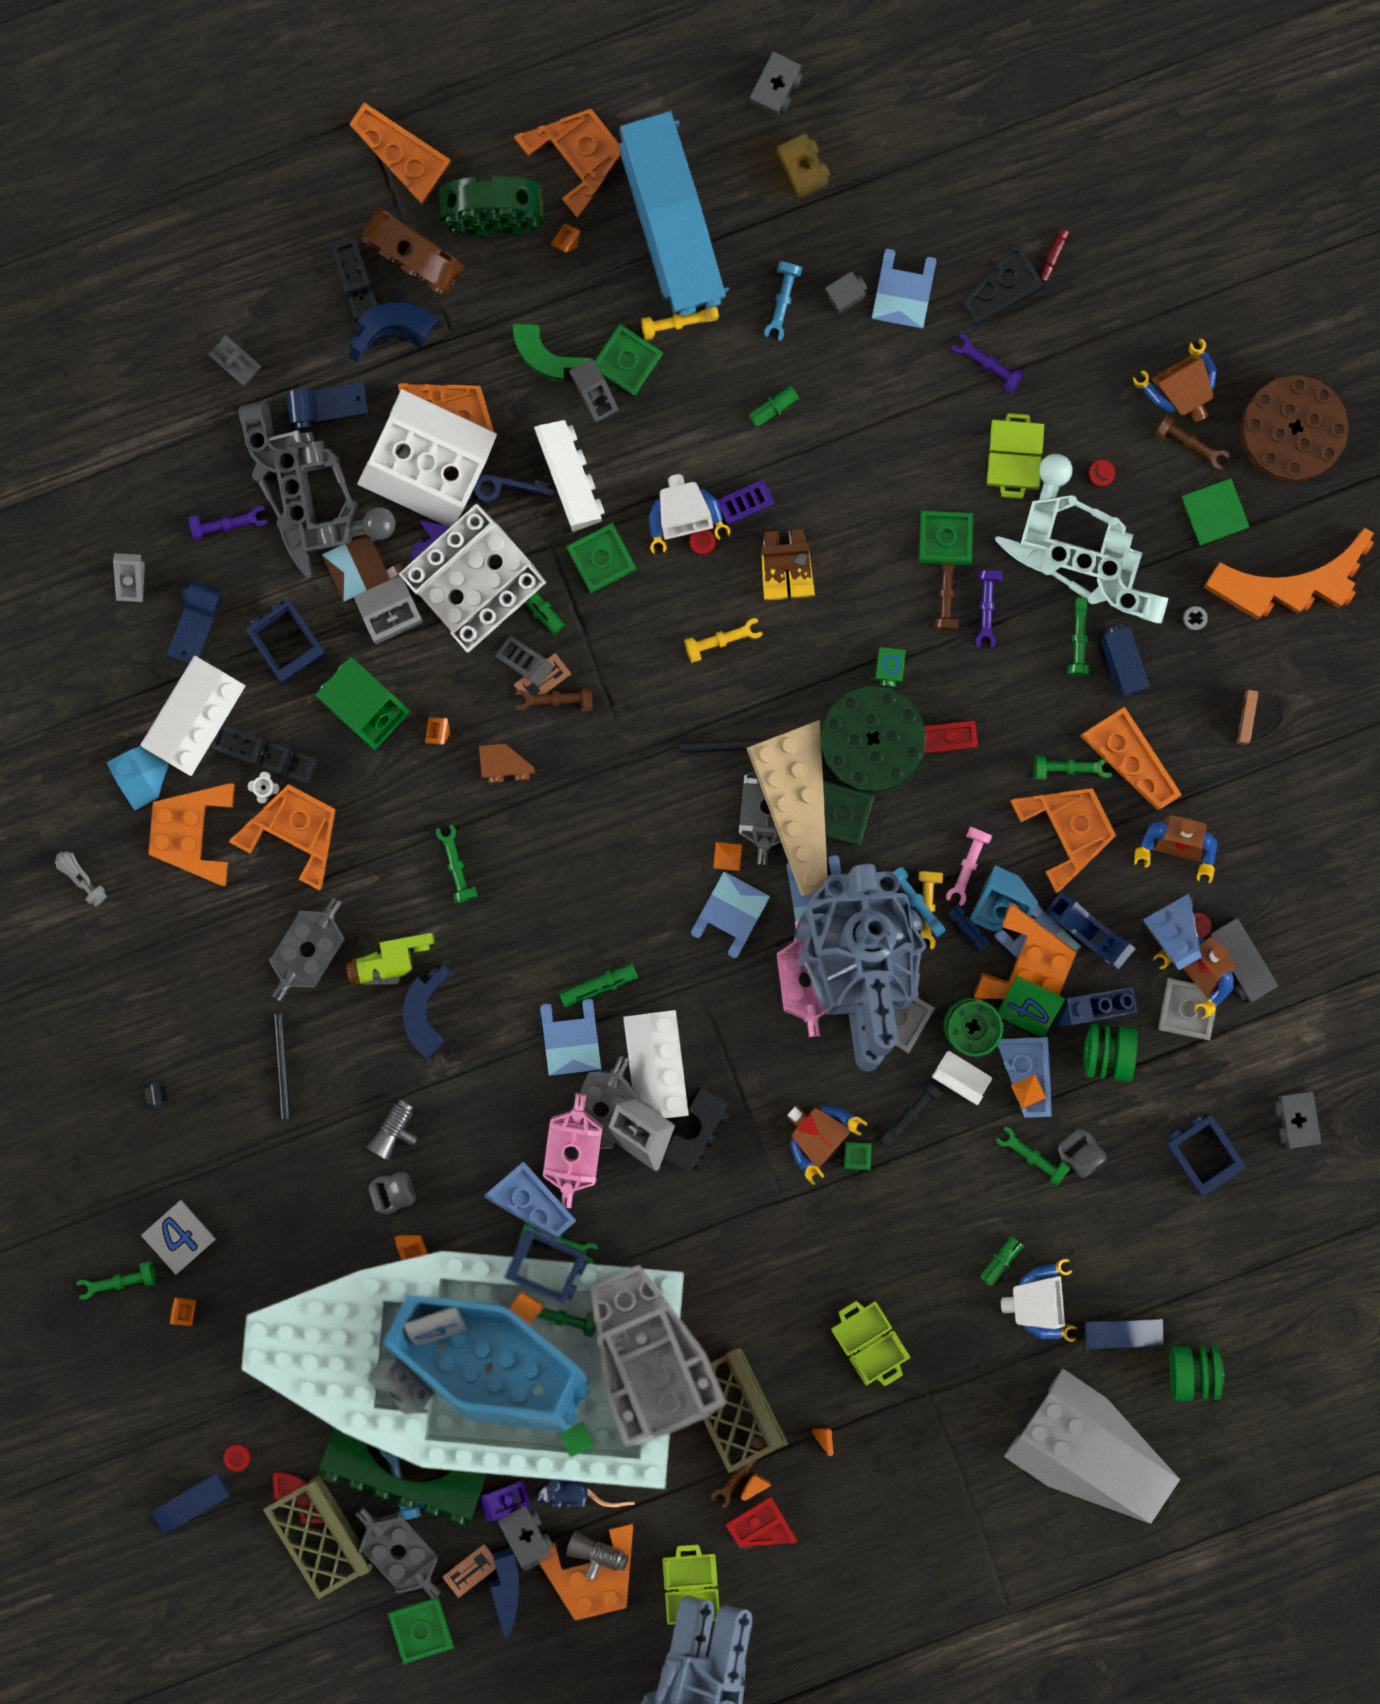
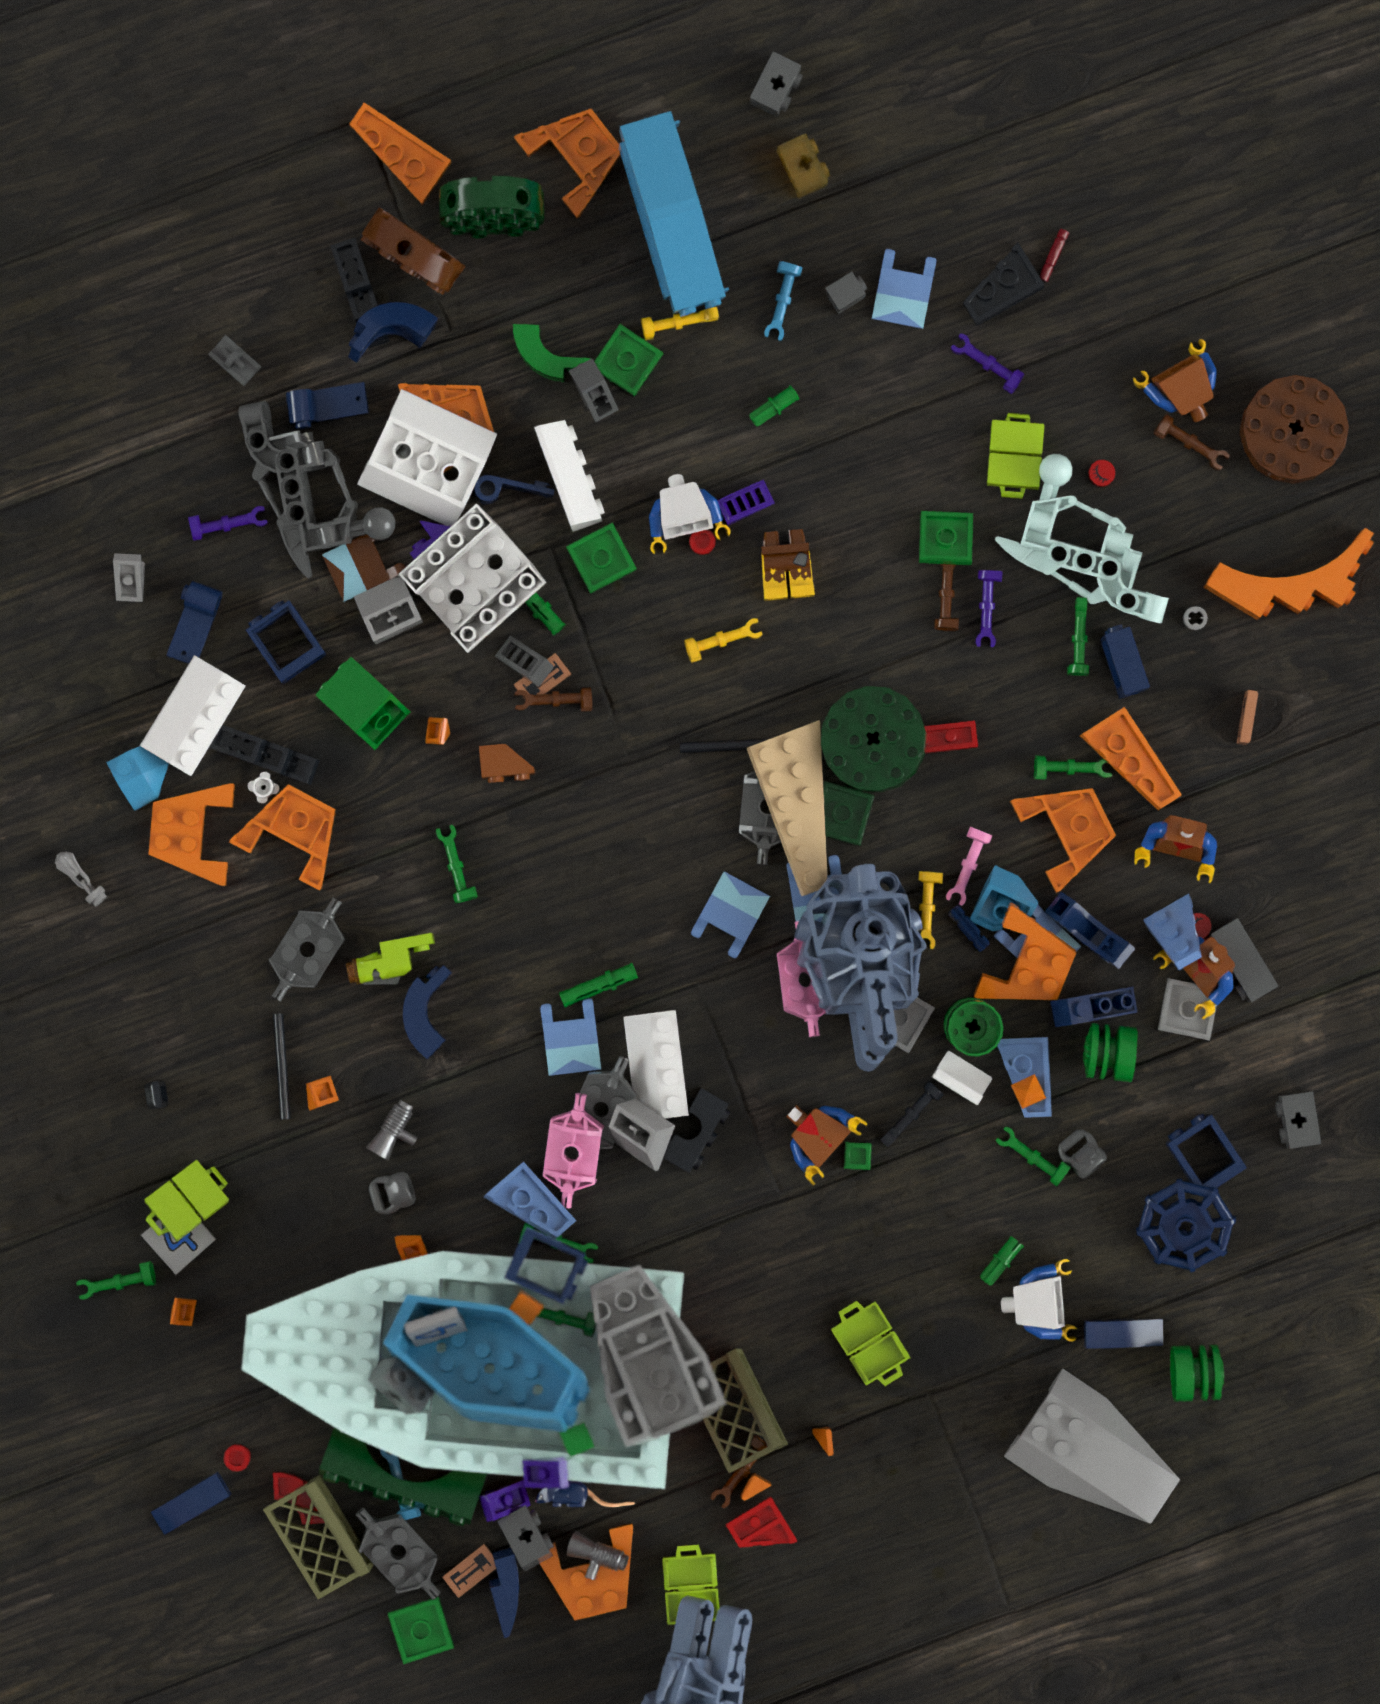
orange slope [550,224,581,253] -> none
orange slope [713,842,742,871] -> none
green brick [875,647,906,687] -> none
dark azure piece [893,867,946,937] -> none
green tile [997,975,1065,1037] -> none
green tile [1181,479,1249,546] -> none
none -> lime piece [145,1160,229,1242]
none -> orange slope [306,1076,339,1111]
none -> dark purple slope [522,1457,569,1488]
none -> dark blue plate [1136,1179,1236,1272]

